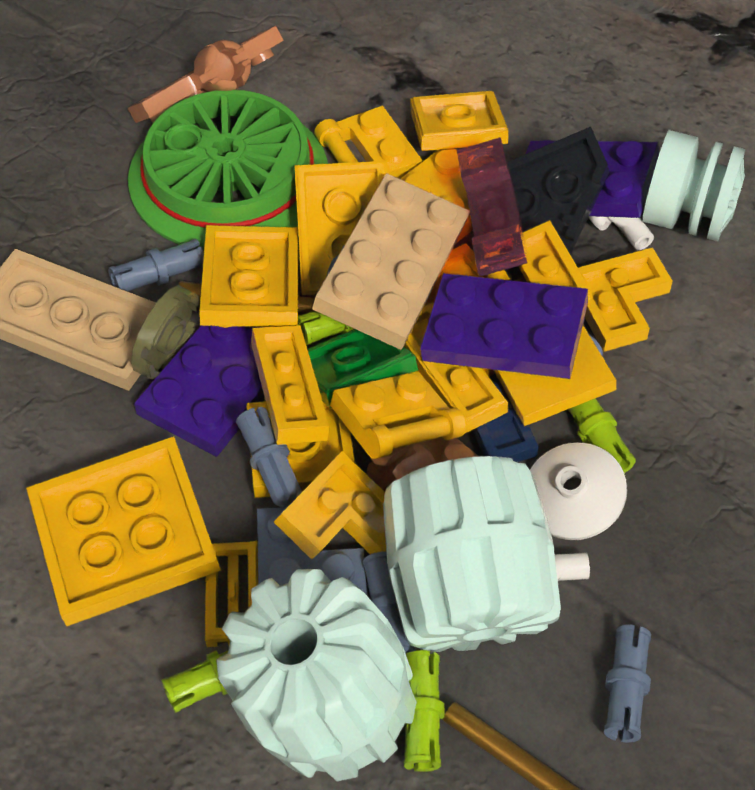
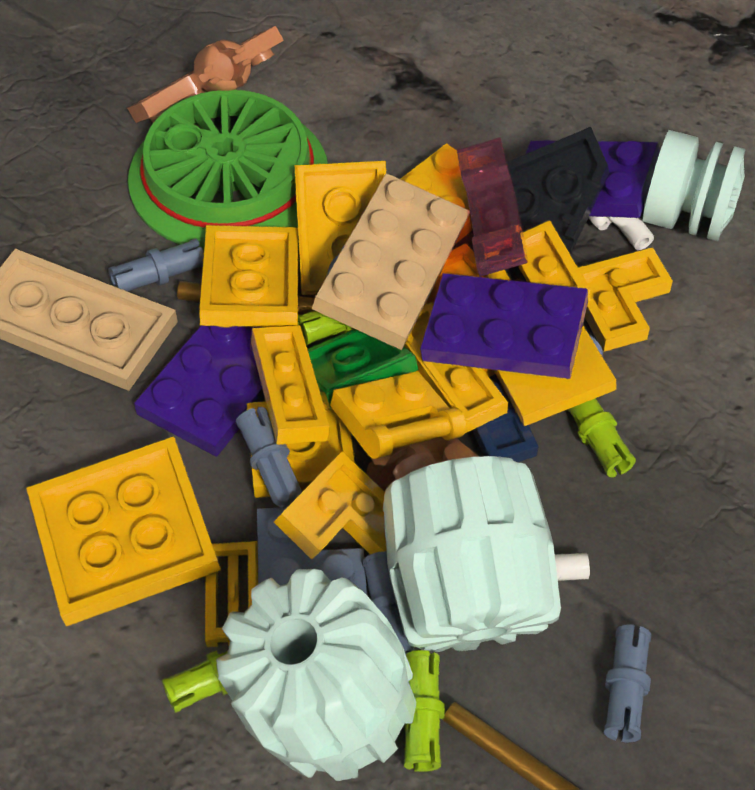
olive tile [131,285,200,380] -> none
yellow plate [314,105,422,179] -> none
yellow plate [410,91,508,151] -> none
white dish [530,442,627,540] -> none

